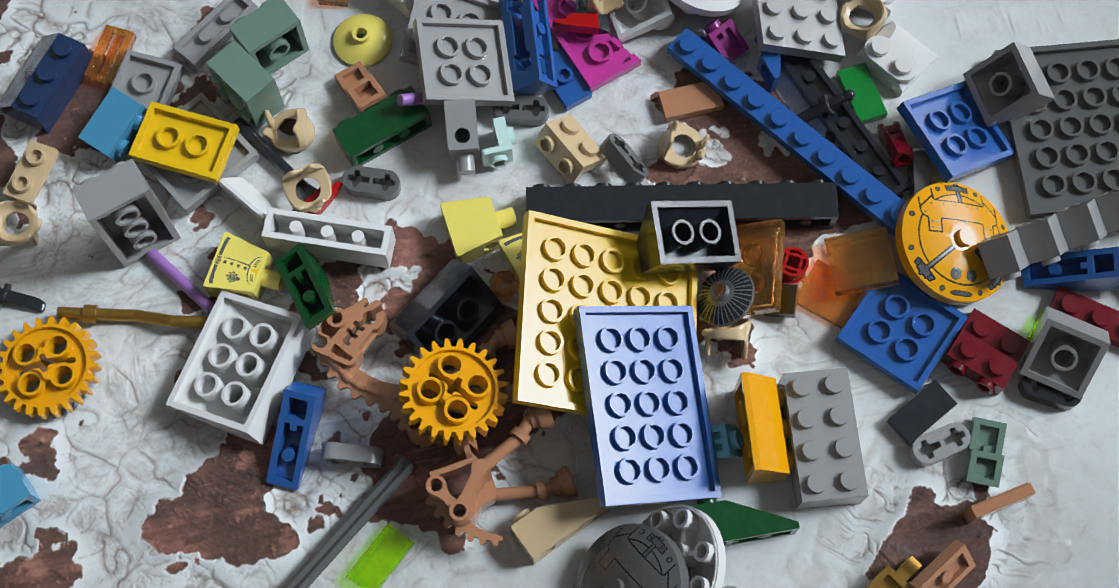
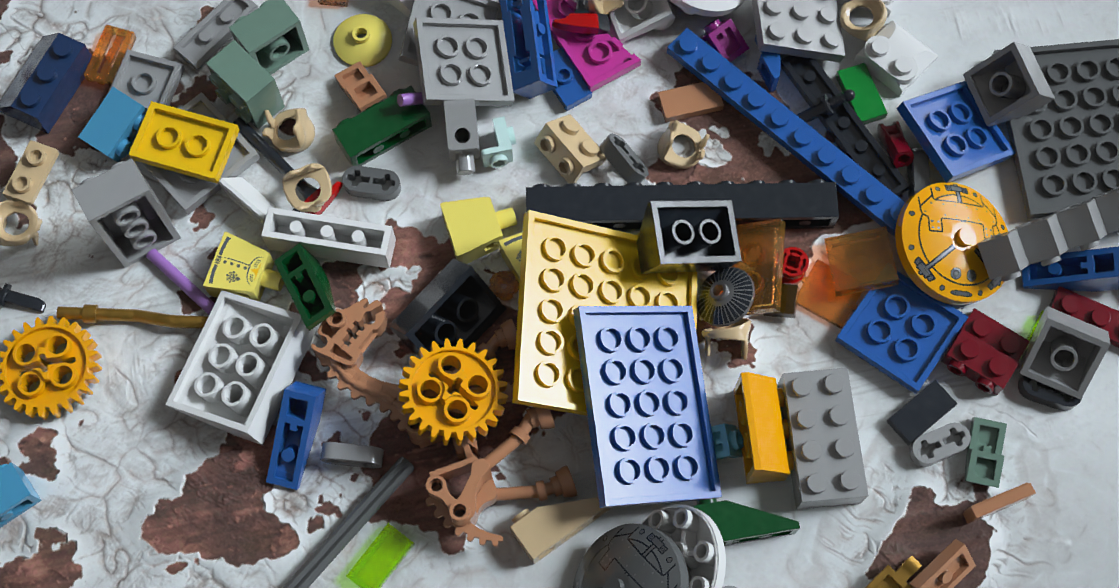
dark grey beam [492,95,549,127] -> none

